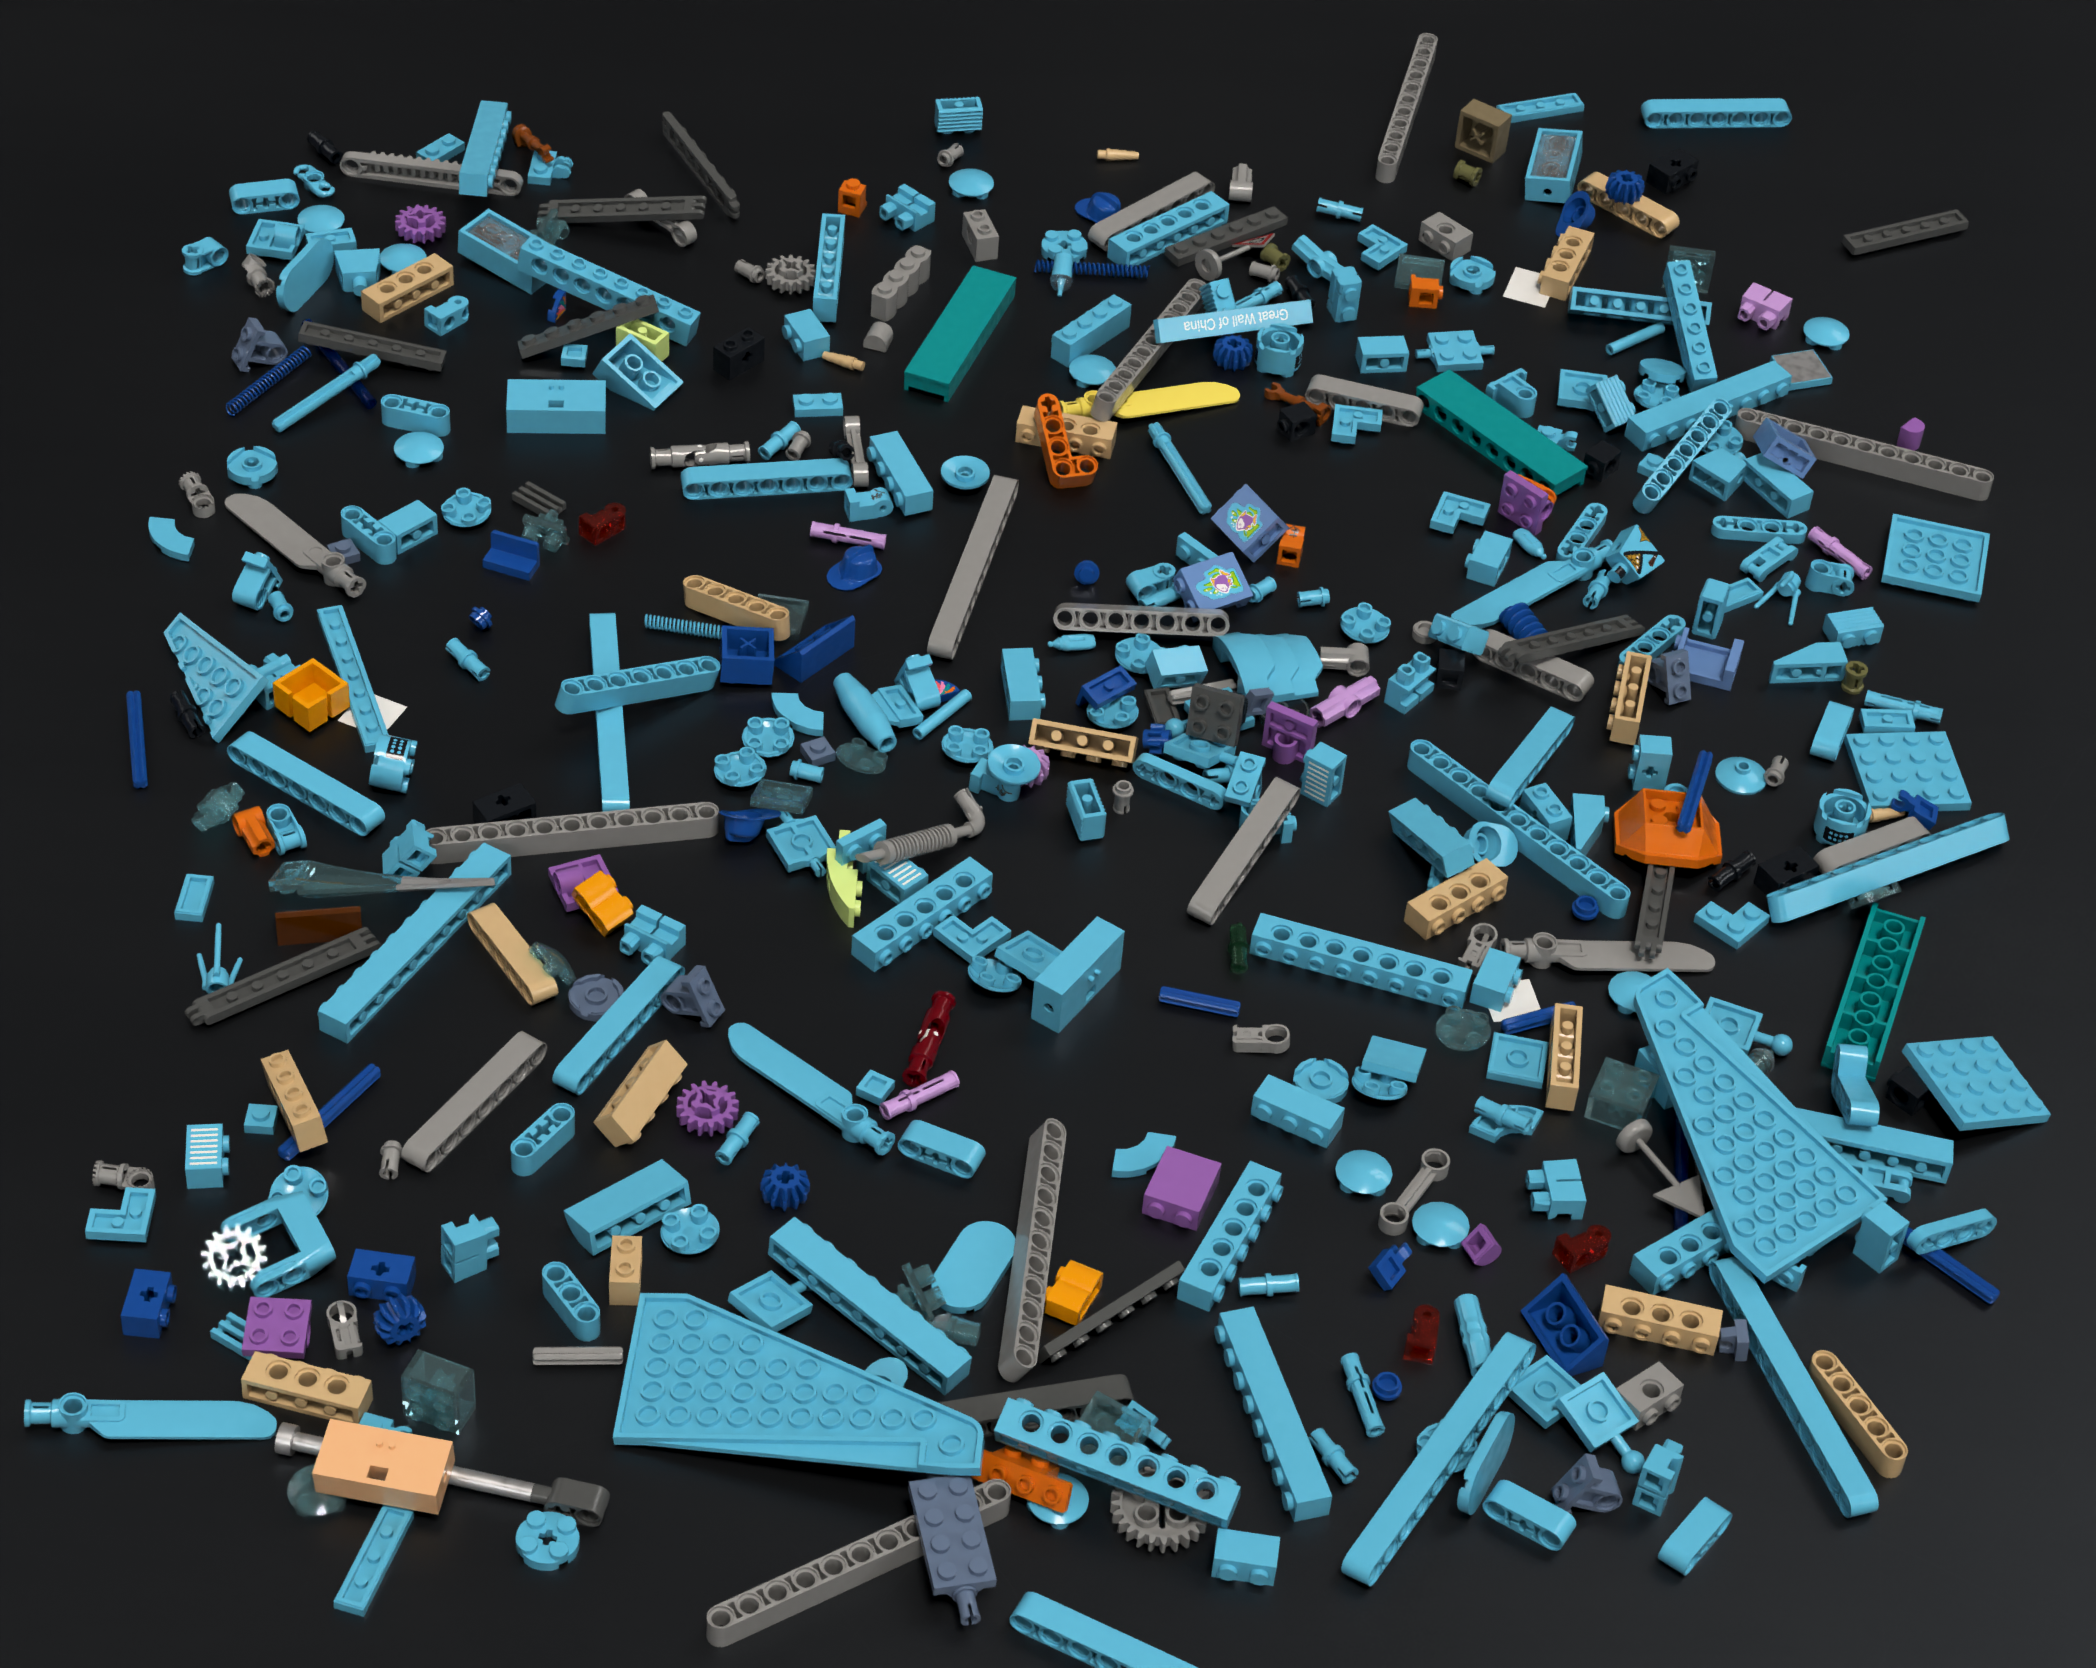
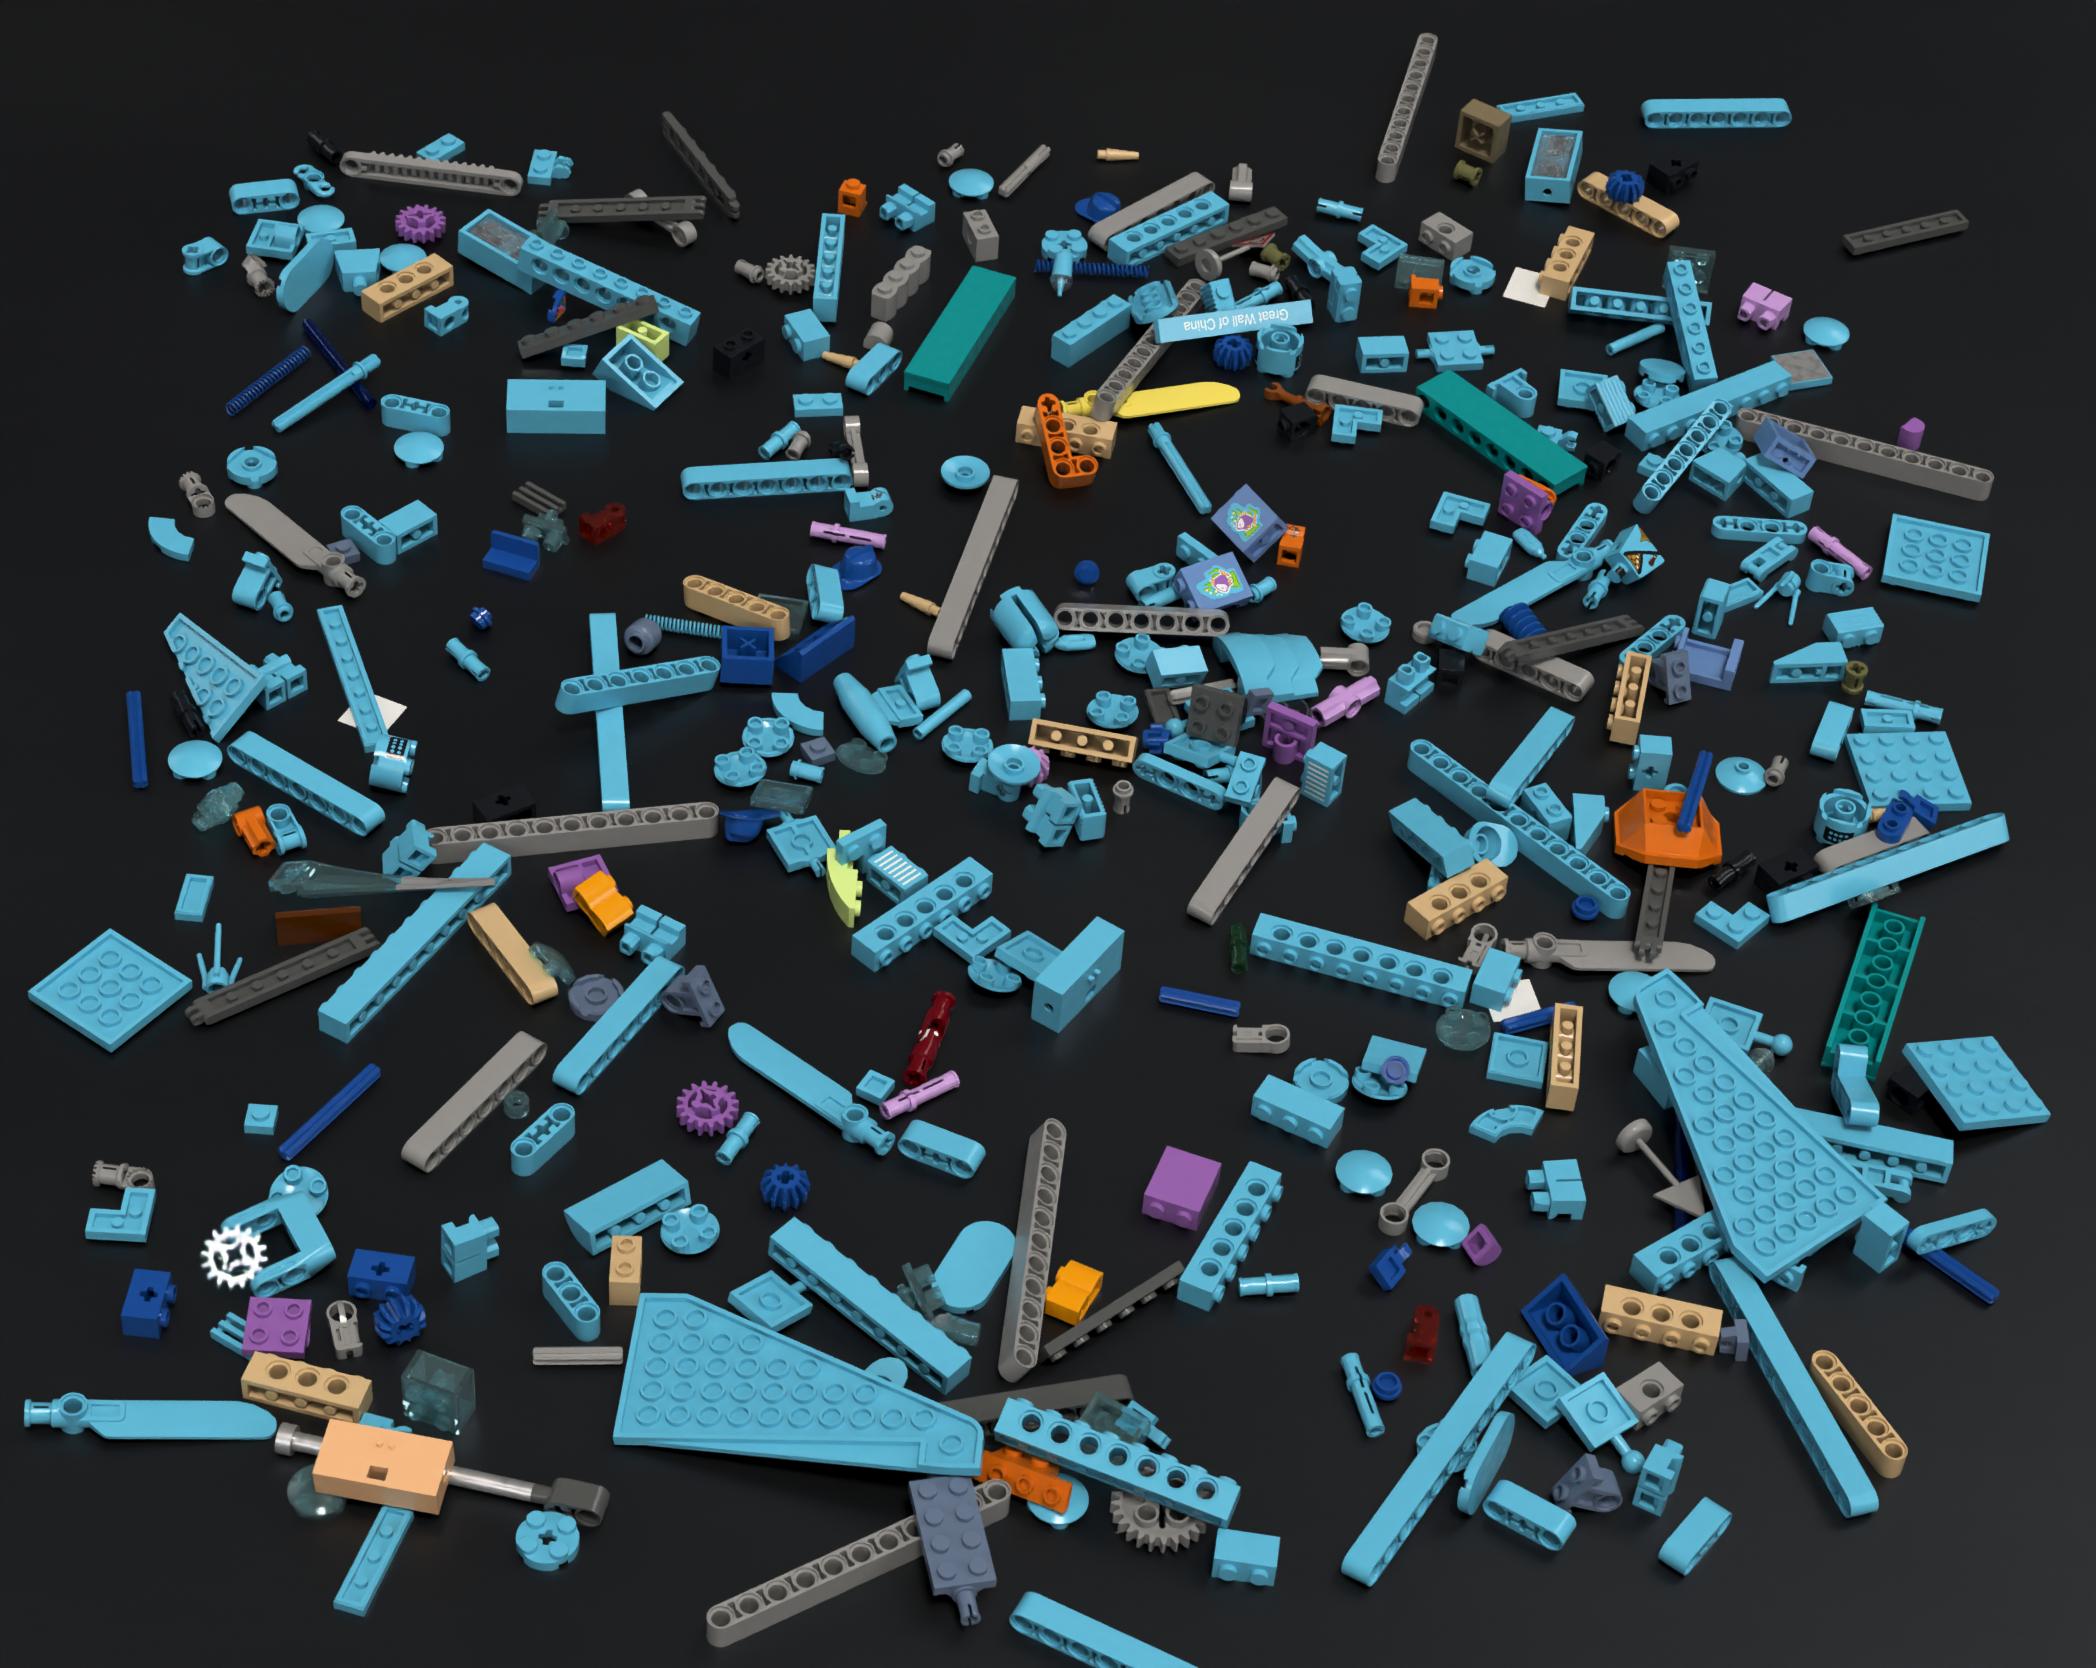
medium azure brick [185,1123,230,1189] -> none
sand blue pin [231,317,288,372] -> none
tan brick [261,1050,328,1152] -> none
light orange piece [272,658,350,732] -> none
dark grey plate [298,321,447,372] -> none
light grey pin [379,1140,403,1180] -> none
medium azure dish [441,488,492,527] -> none
medium azure brick [459,100,512,197] -> none
dark orange piece [512,124,554,163] -> none
tan brick [593,1040,688,1147] -> none
light grey piece [650,441,750,469] -> none
light grey piece [855,788,985,865] -> none
medium azure brick [866,431,934,516] -> none
medium azure brick [934,96,983,134] -> none
tile [935,680,960,702] -> none
medium azure dish [1069,354,1116,388] -> none
blue panel [1075,665,1137,710] -> none
medium azure tile [1111,1132,1176,1178] -> none
medium azure brick [1214,1306,1332,1522] -> none
medium azure pin [1297,587,1330,608] -> none
medium azure pin [1308,1428,1359,1484] -> none
medium azure pin [1474,1096,1533,1135] -> none
clear red leg [1552,1225,1611,1274] -> none
blue piece [1555,191,1595,237] -> none
clear light blue brick [1584,1057,1660,1130] -> none
none -> medium azure plate [28,928,193,1053]
none -> medium azure dish [168,740,223,780]
none -> clear light blue axle [504,1090,530,1119]
none -> sand blue head [624,618,662,656]
none -> medium azure beam [806,564,844,623]
none -> medium azure beam [845,342,902,395]
none -> tan animal [900,592,941,617]
none -> medium azure cylinder [990,586,1059,658]
none -> light grey axle [998,144,1051,198]
none -> medium azure hips [1022,784,1083,847]
none -> medium azure tile [1127,280,1179,324]
none -> blue plate [1381,1056,1410,1085]
none -> blue plate [1876,802,1913,844]

